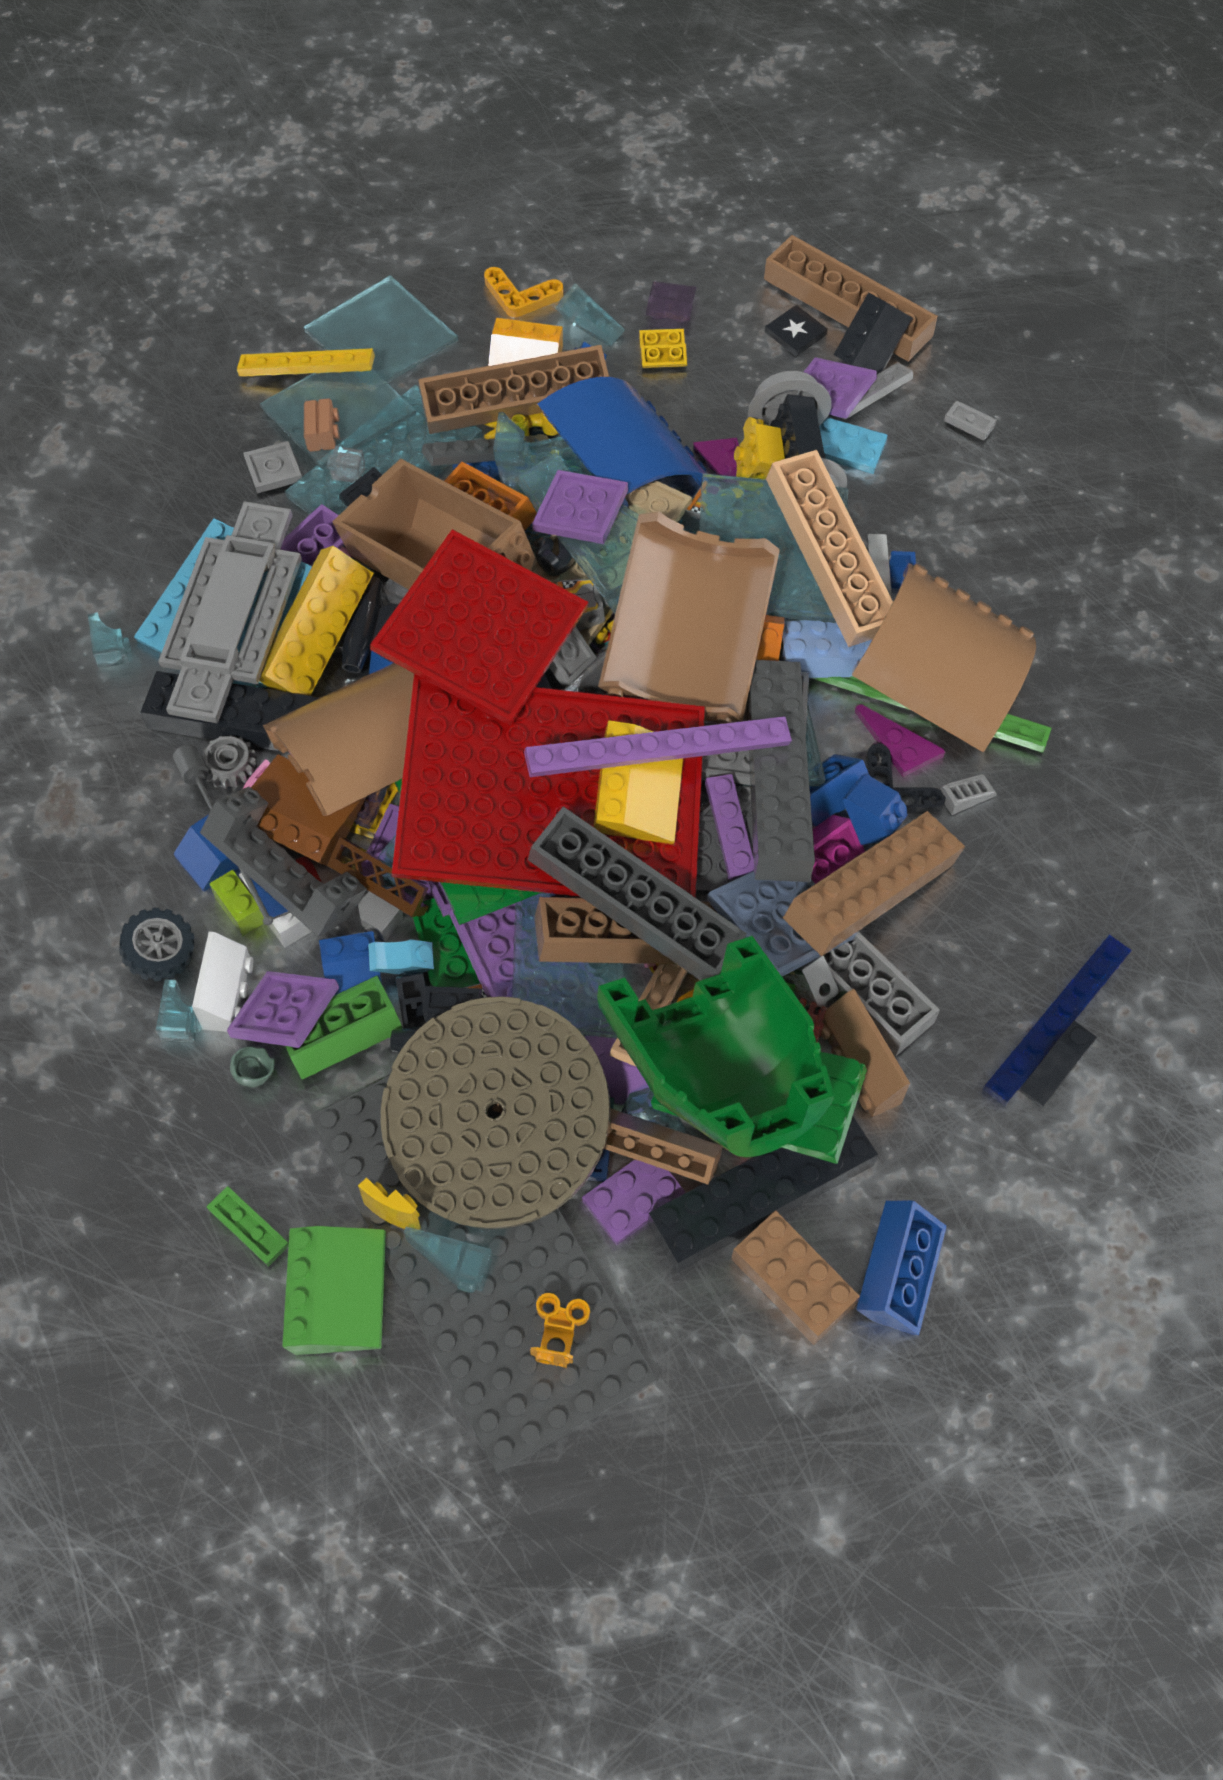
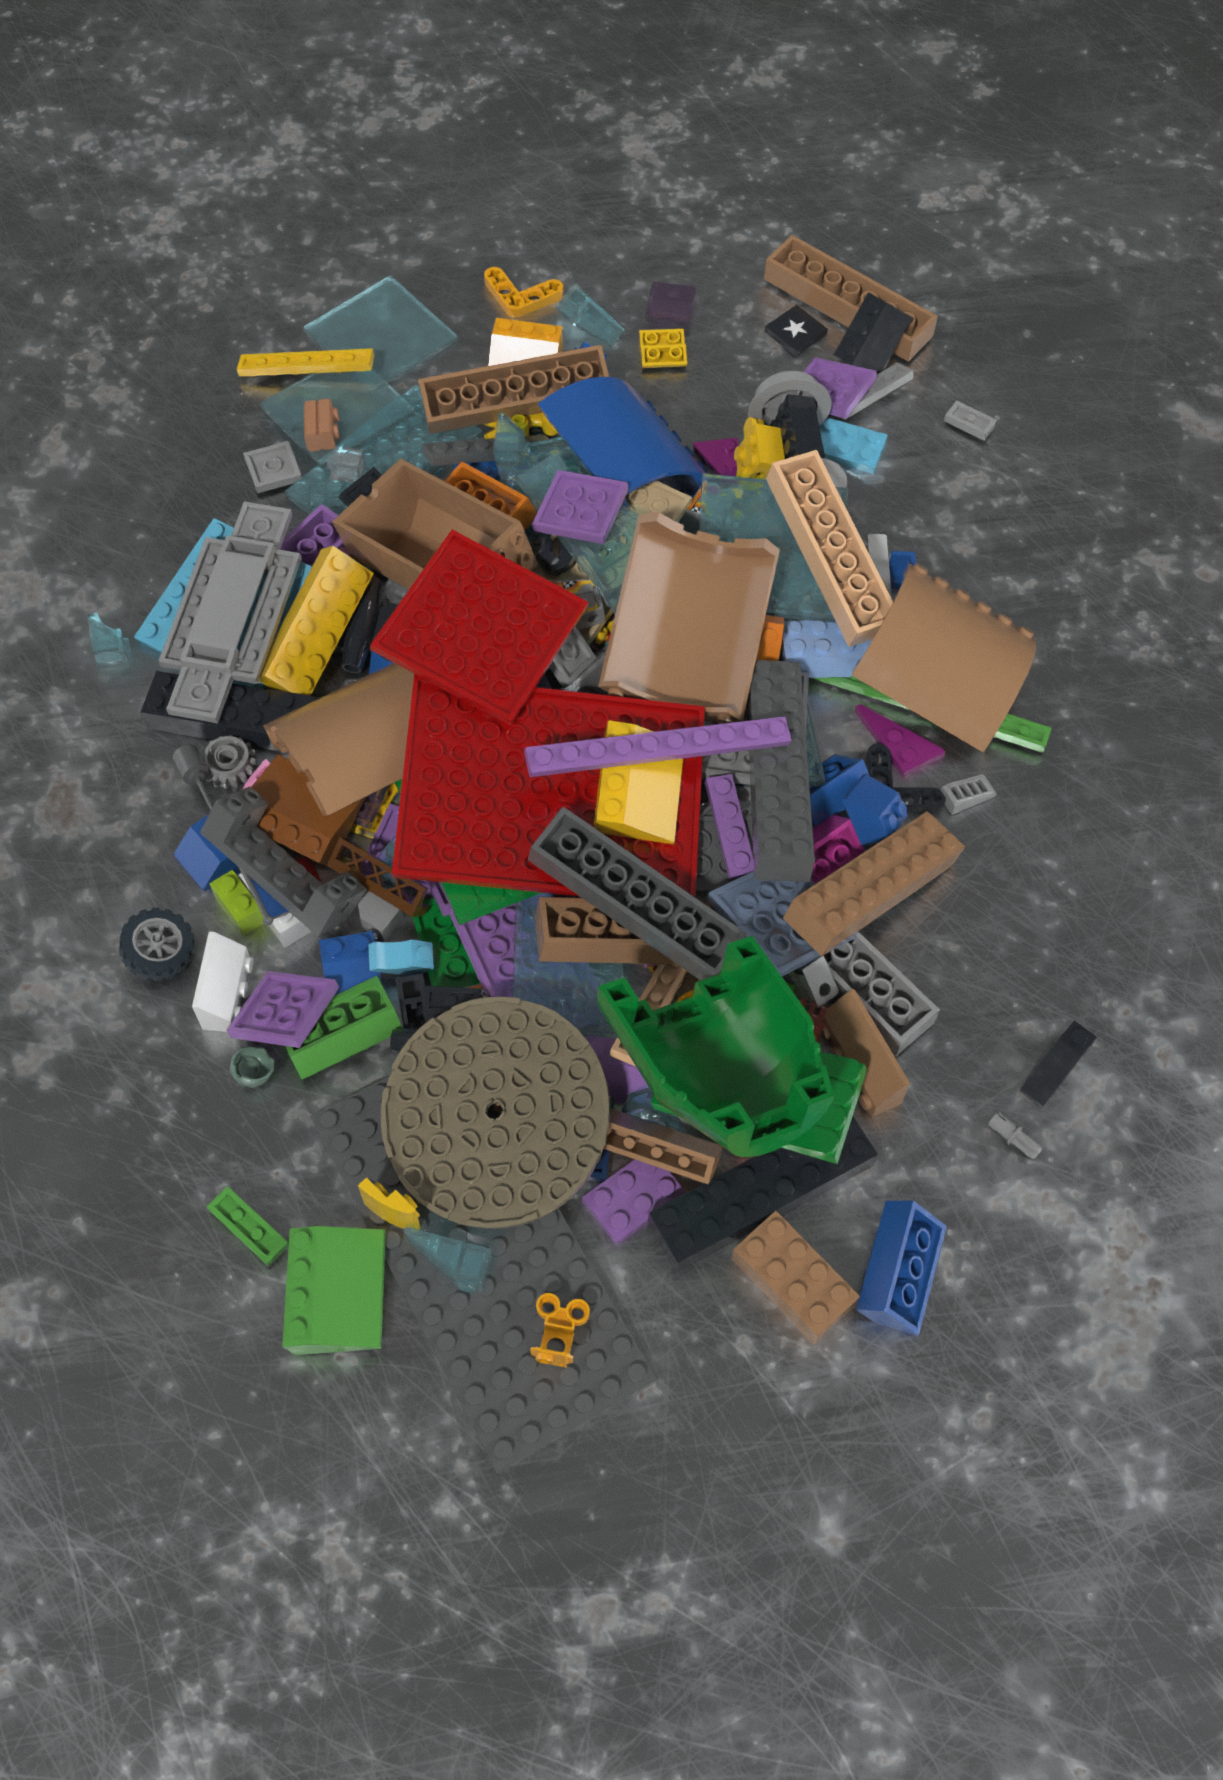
clear light blue arch [156,979,201,1043] -> none
clear blue plate [983,934,1132,1106] -> none
none -> light grey axle [988,1111,1042,1159]

